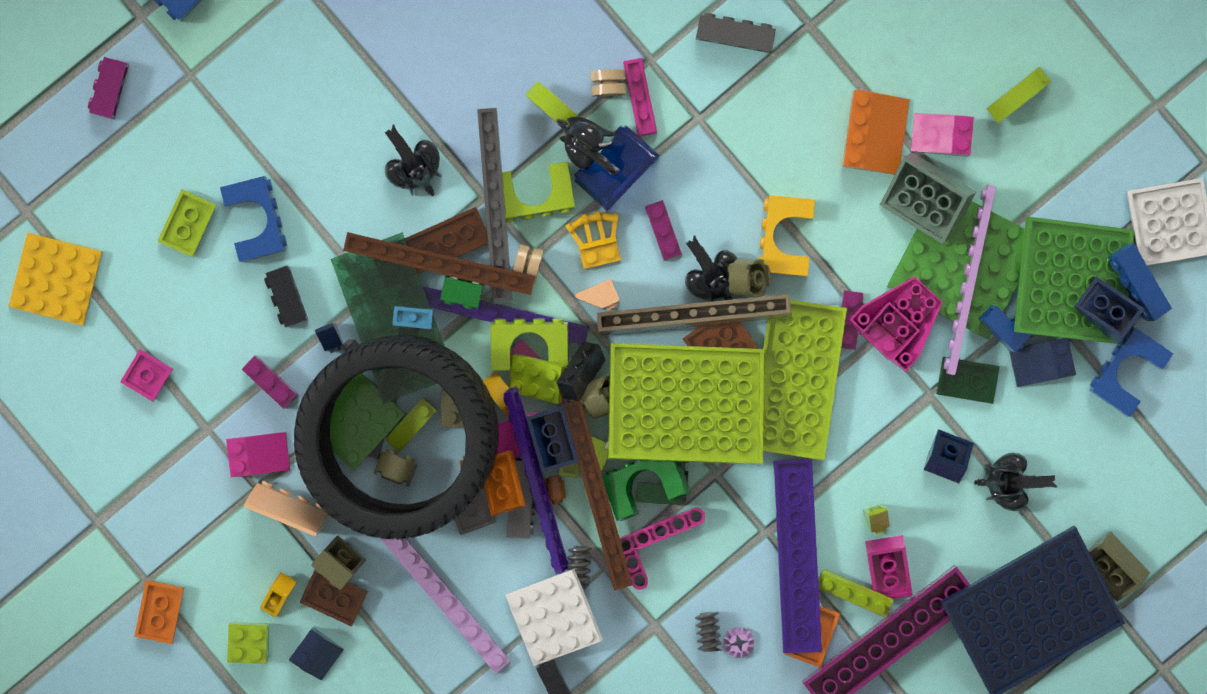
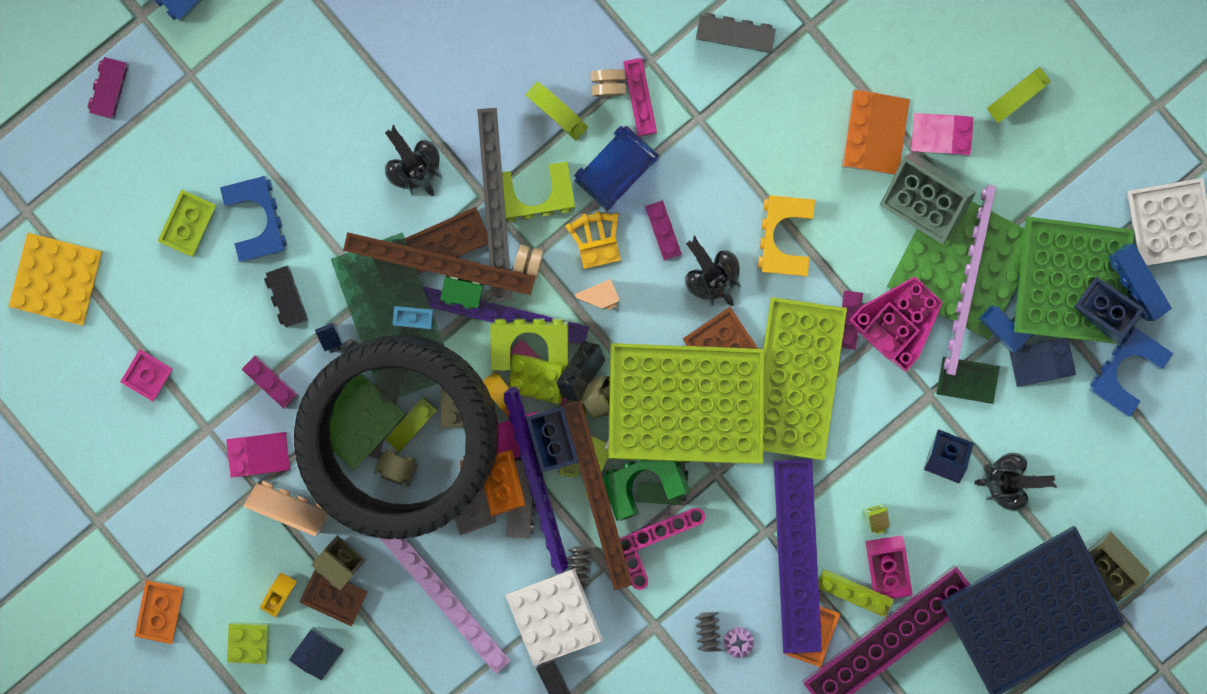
dark orange brick [545,475,566,504] -> none
black hair [556,117,620,176] -> none
dark tan brick [597,294,792,336] -> none
olive brick [728,258,771,297] -> none

